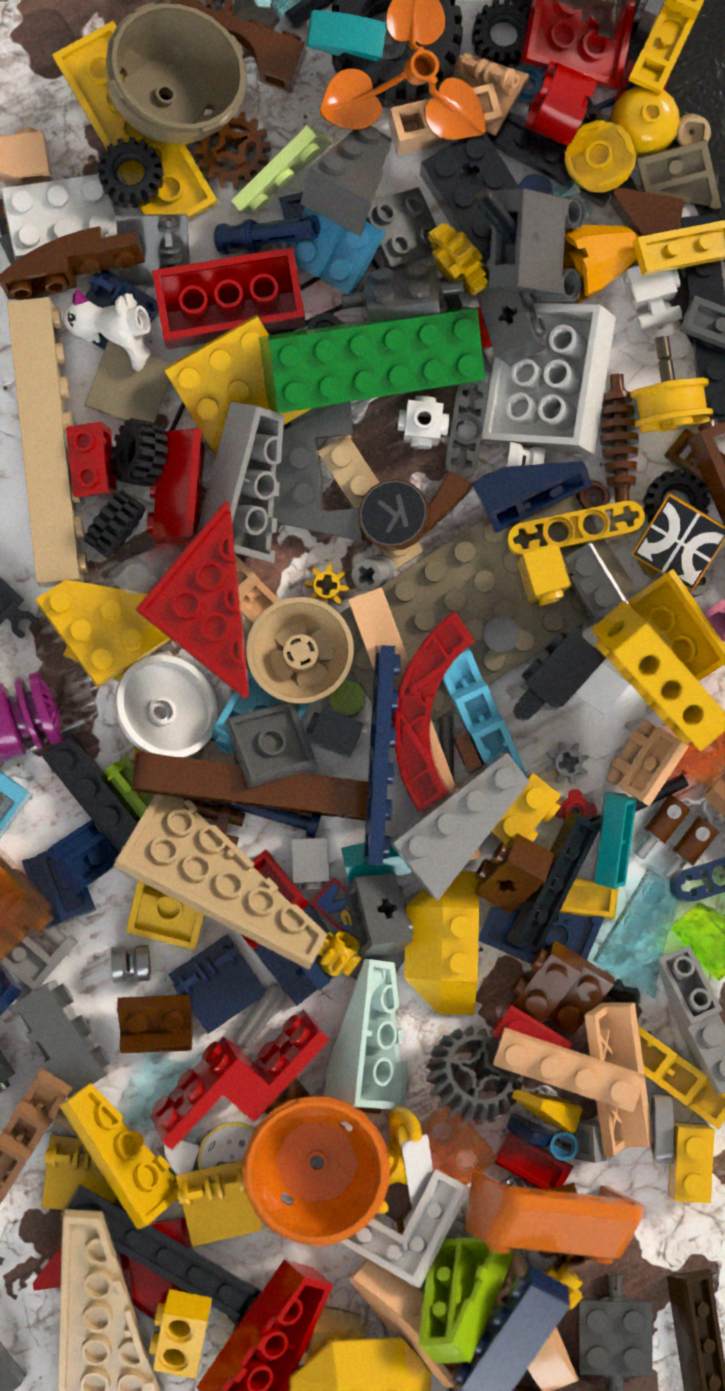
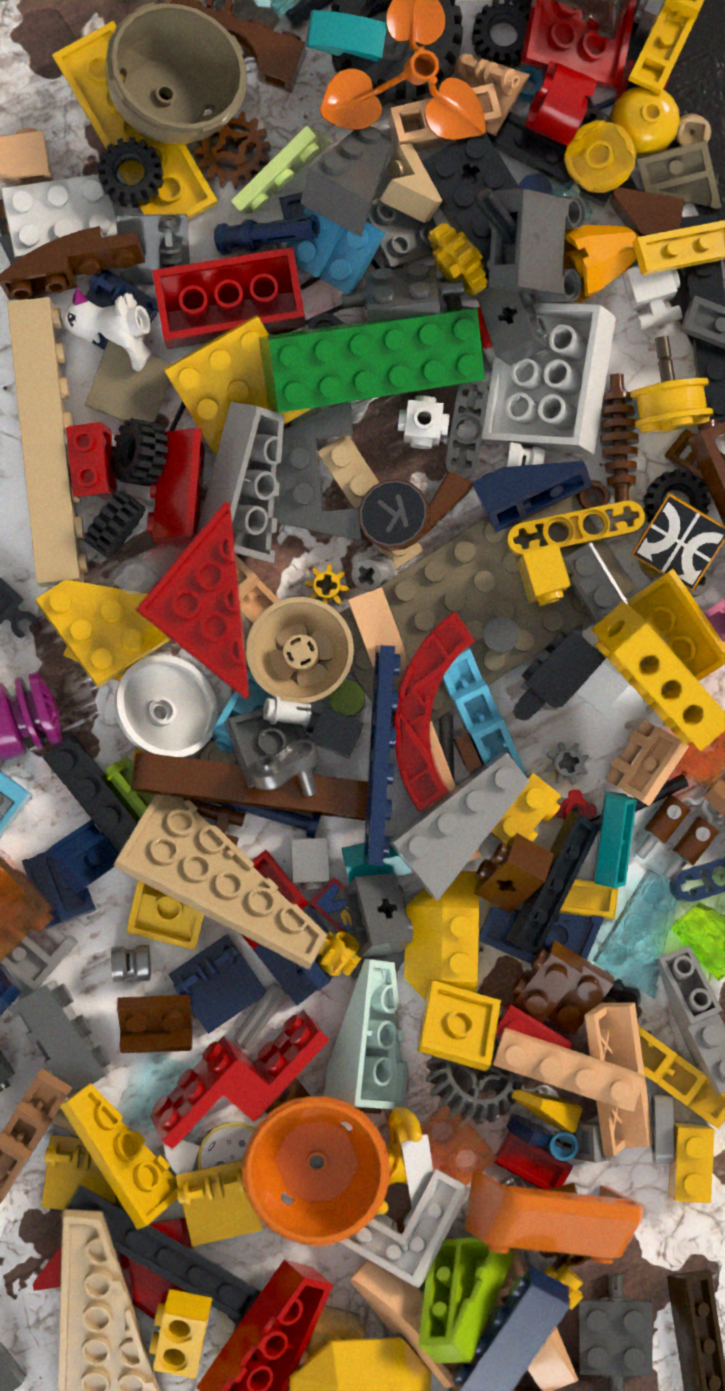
none -> flat silver piece [250,740,319,796]
none -> white pin [263,695,311,726]
none -> tan slope [380,143,442,223]
none -> yellow plate [417,980,501,1071]

